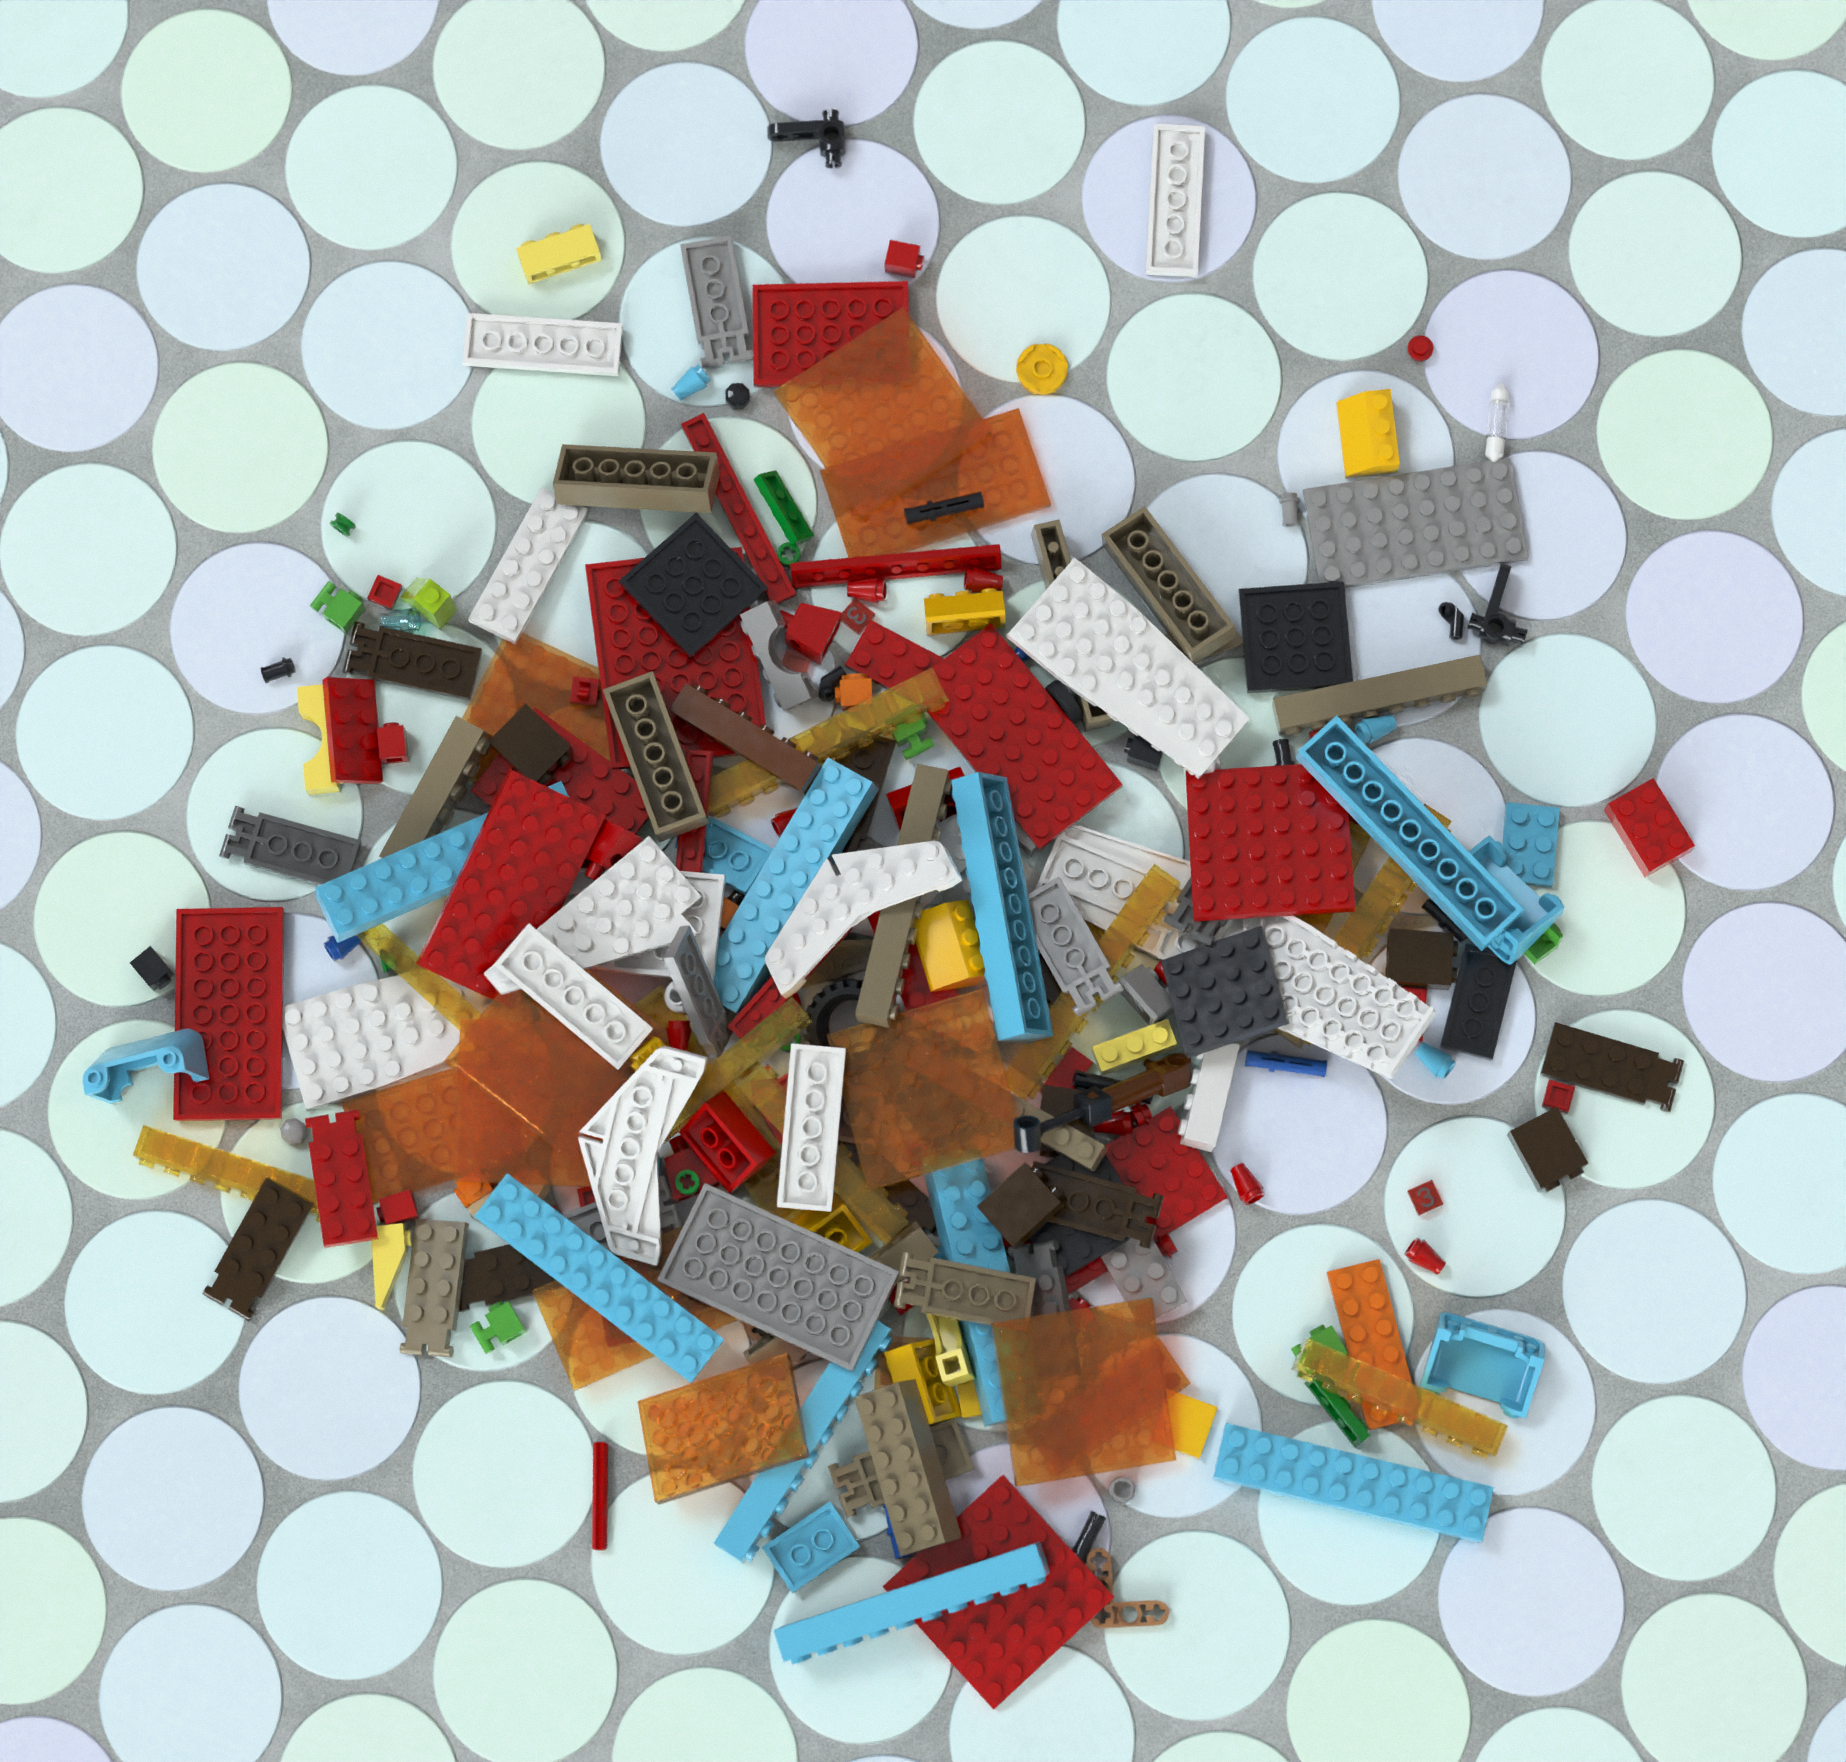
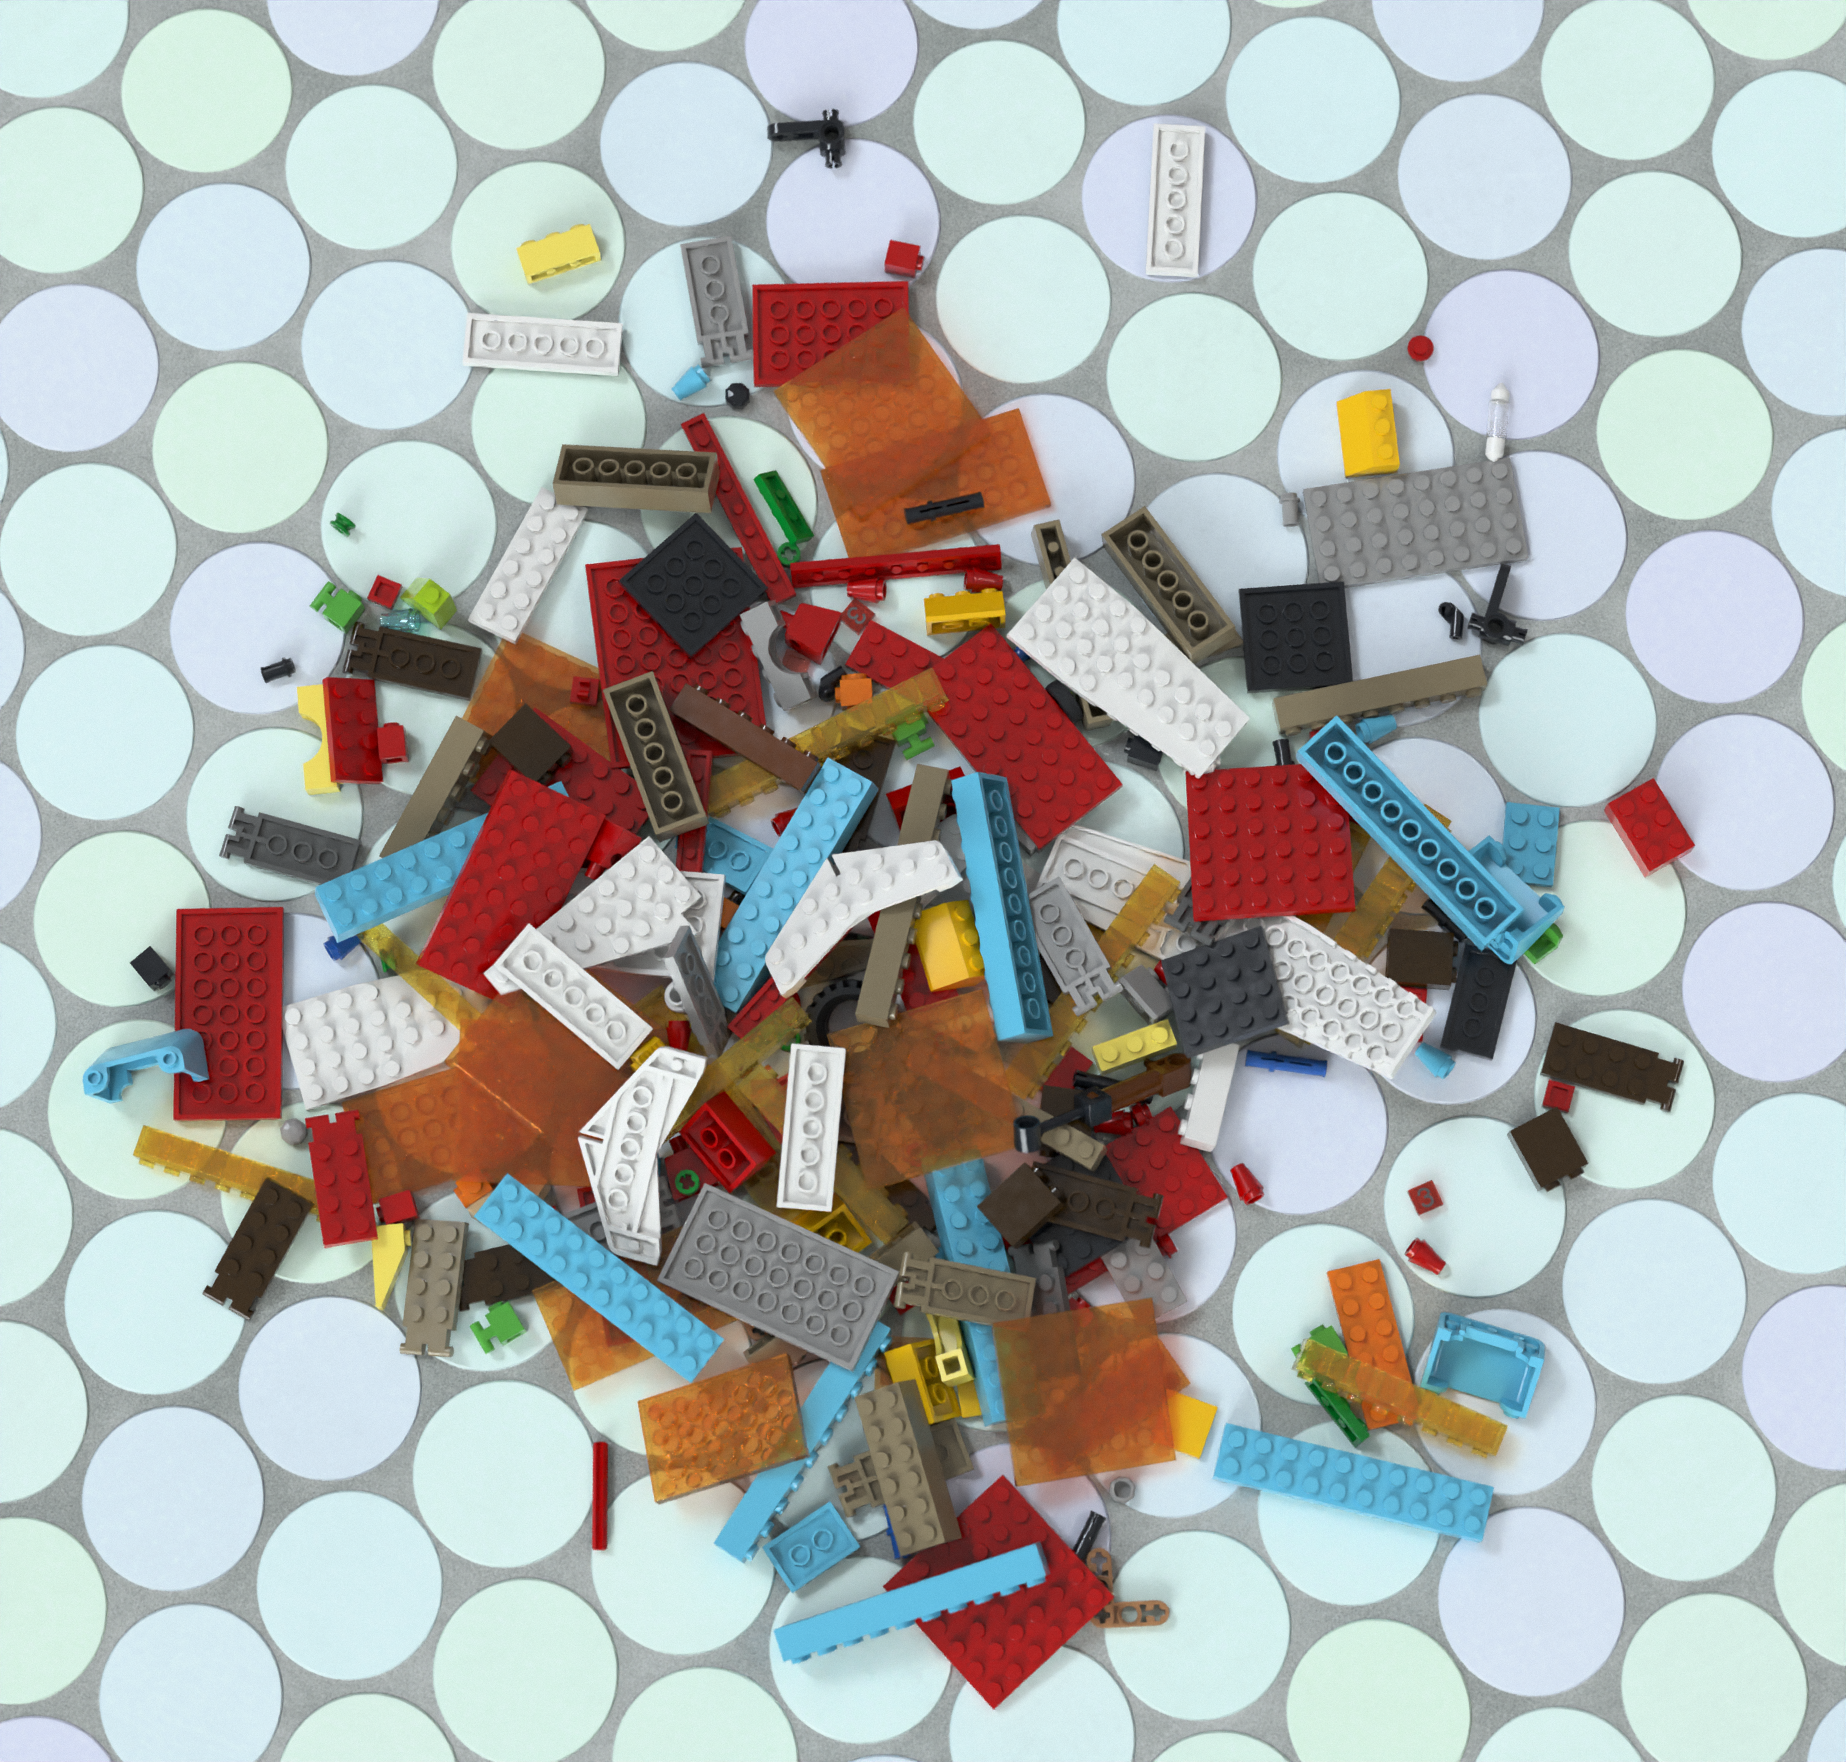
yellow tile [1016,343,1068,395] -> none

